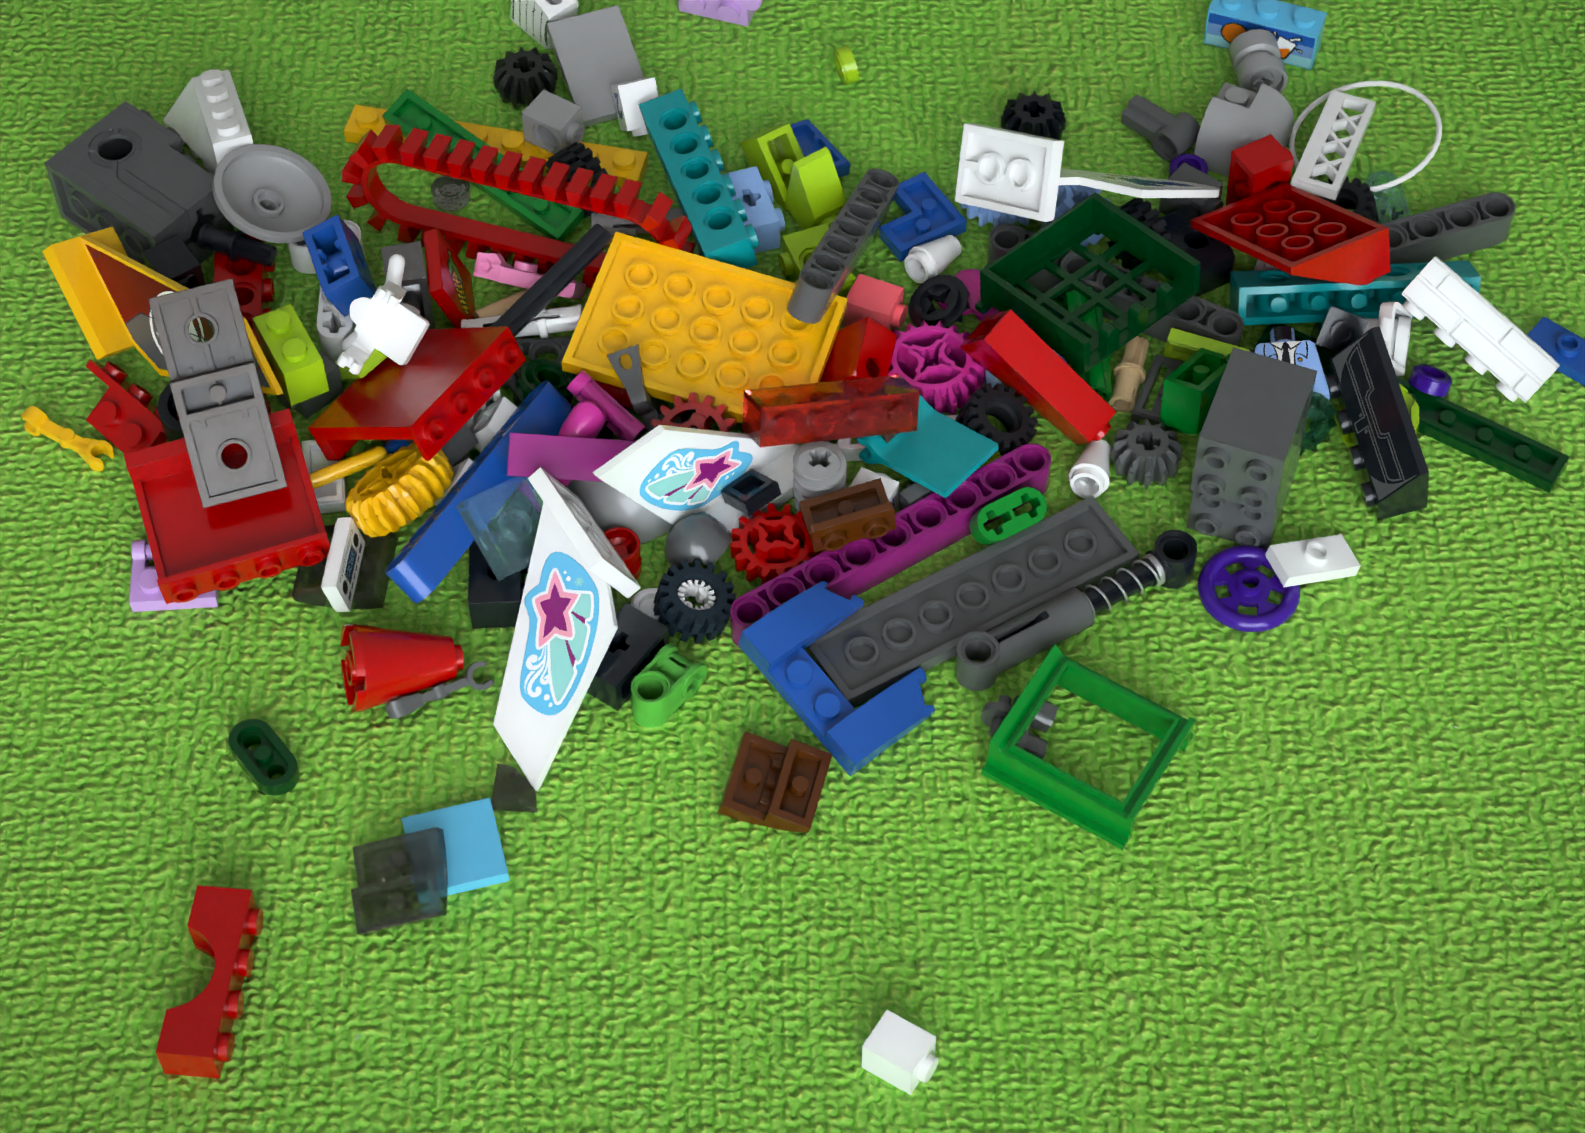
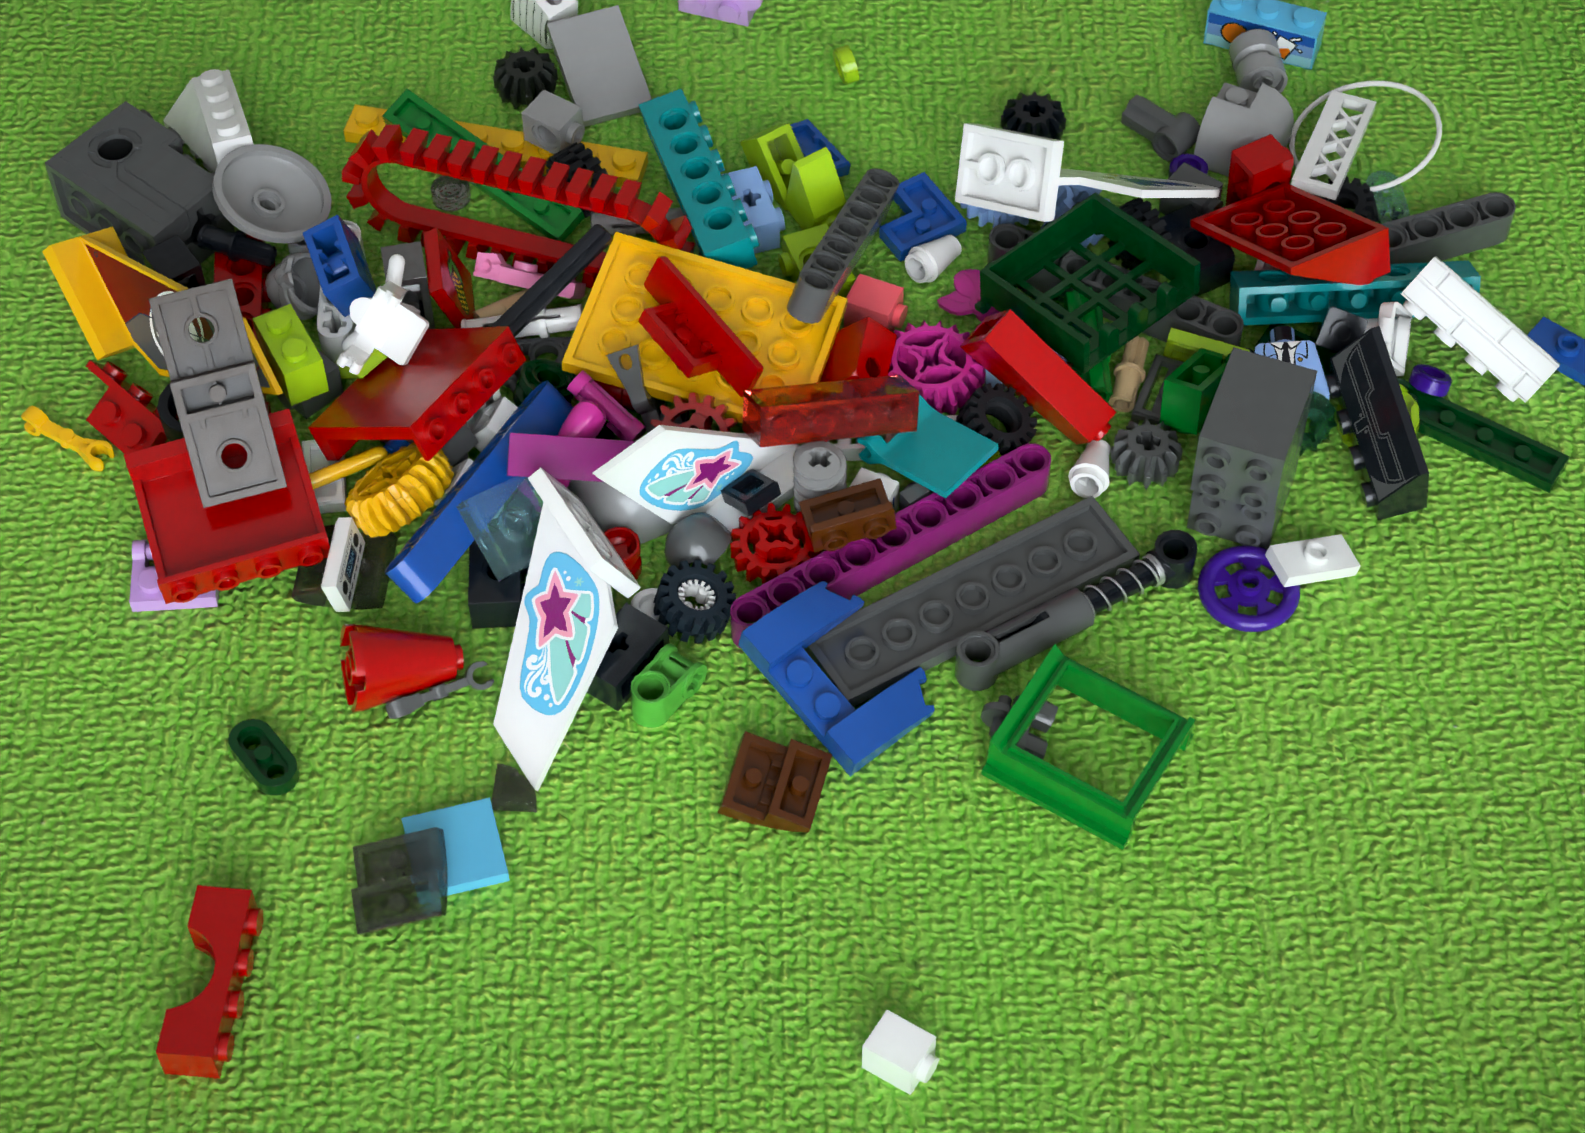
white brick [611,77,659,137] -> none
black gear [908,275,971,329] -> none
green beam [969,487,1047,546] -> none
none -> light grey hat [265,252,320,320]
none -> red bracket [638,256,763,397]

